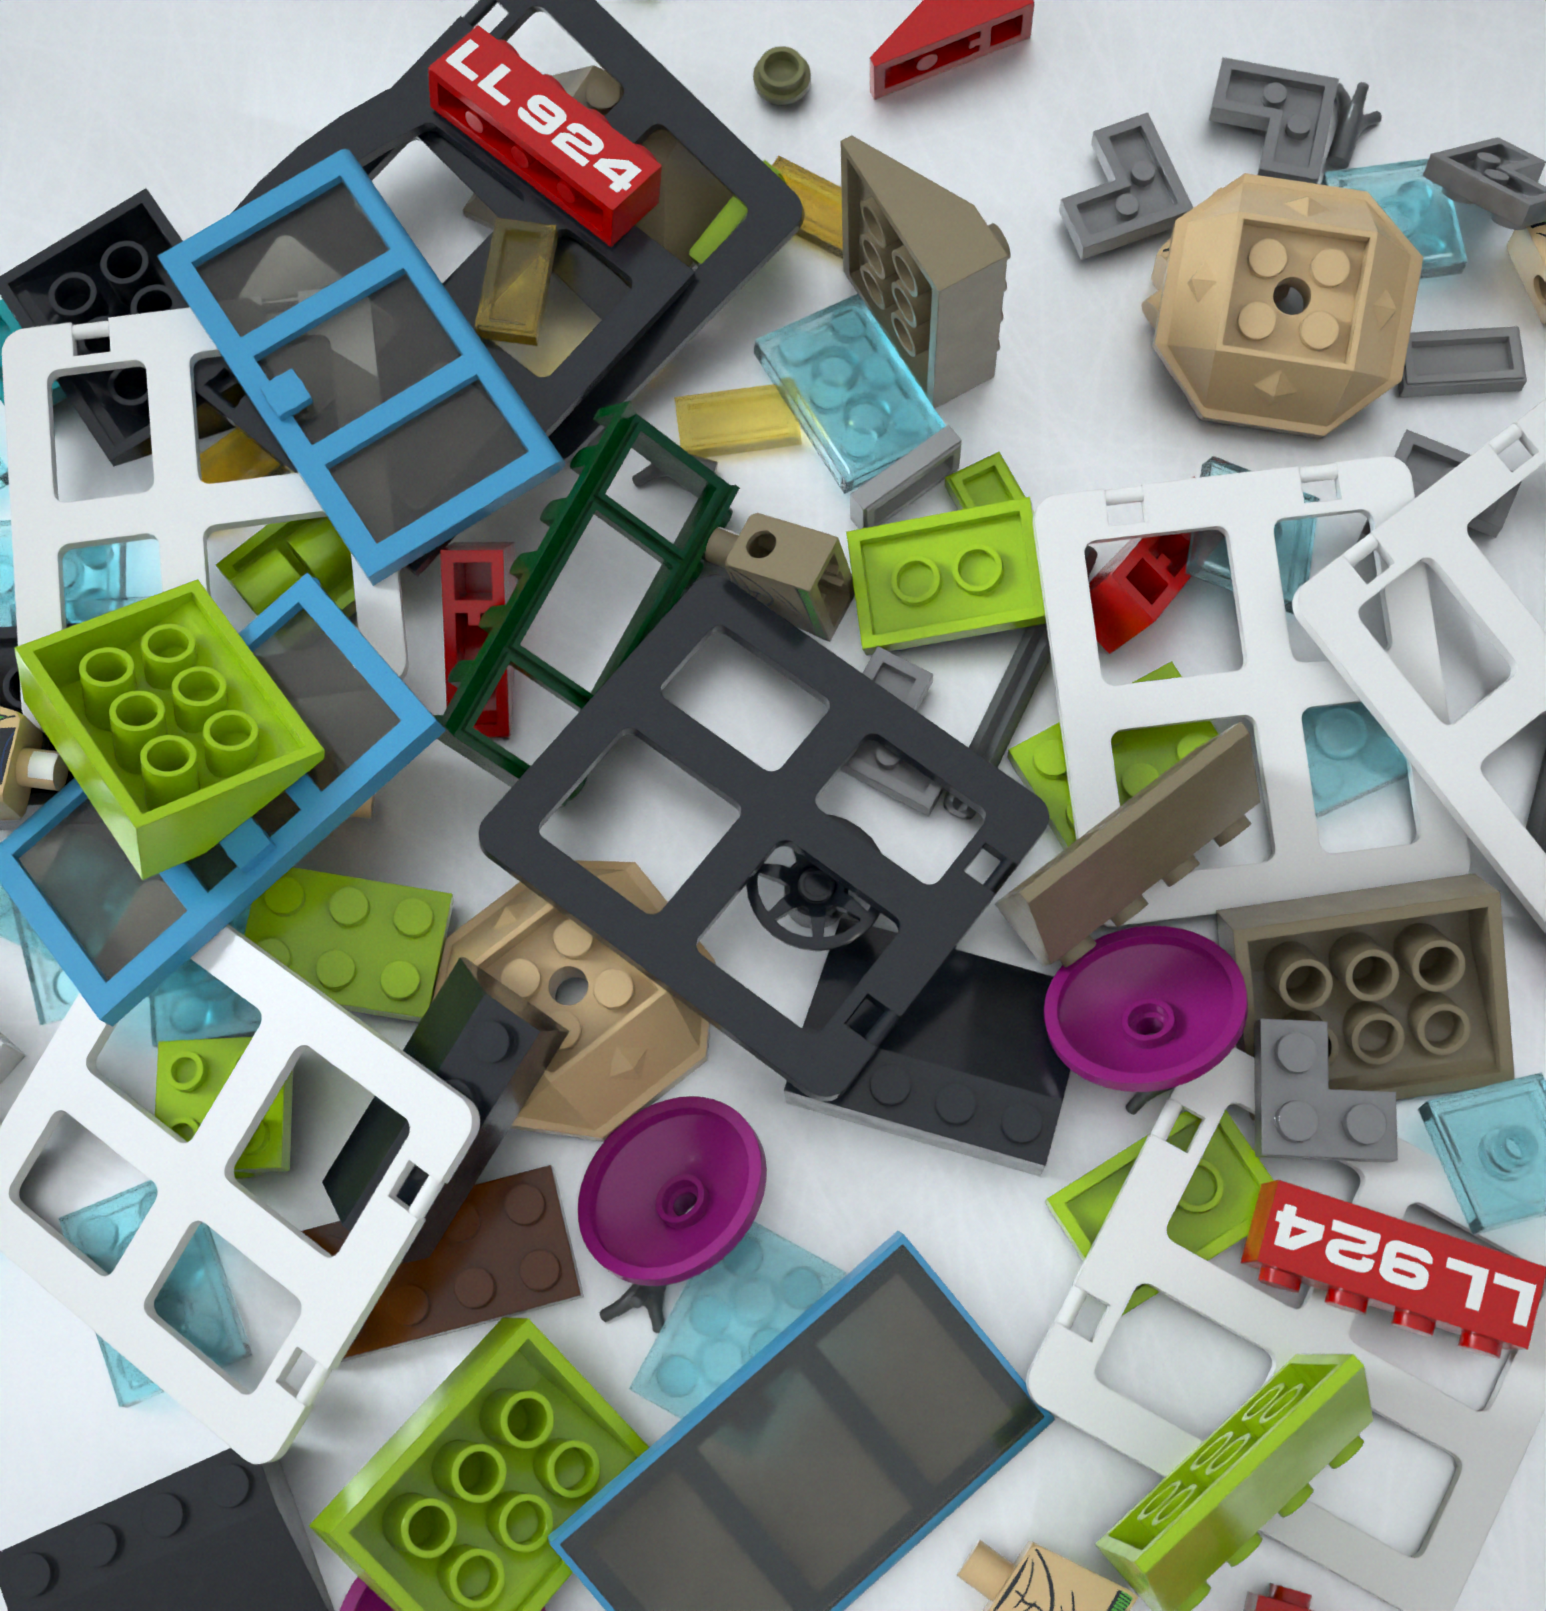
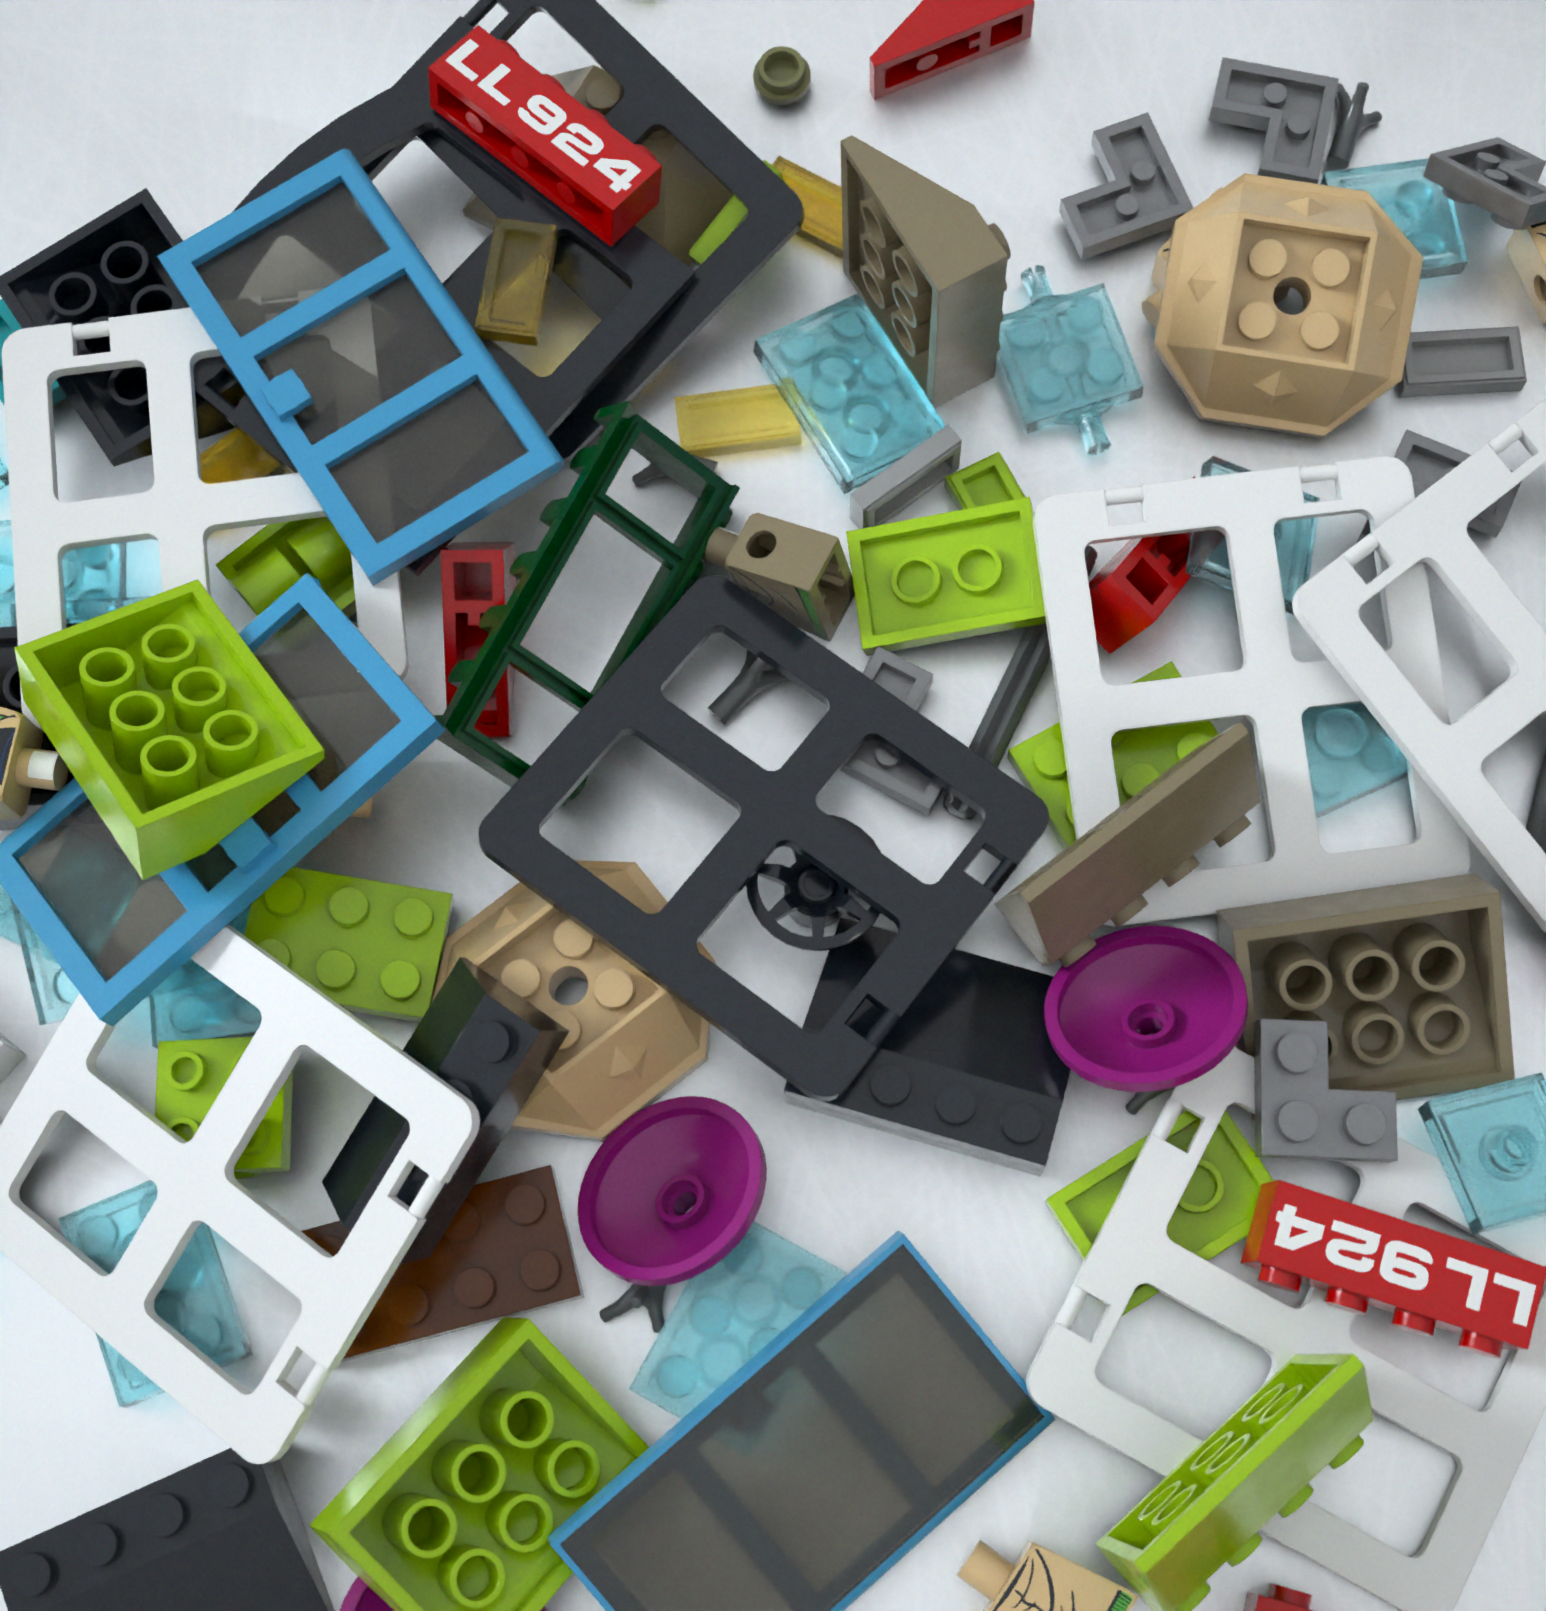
none -> dark grey bar [708,650,790,725]
none -> clear light blue plate [997,265,1144,455]

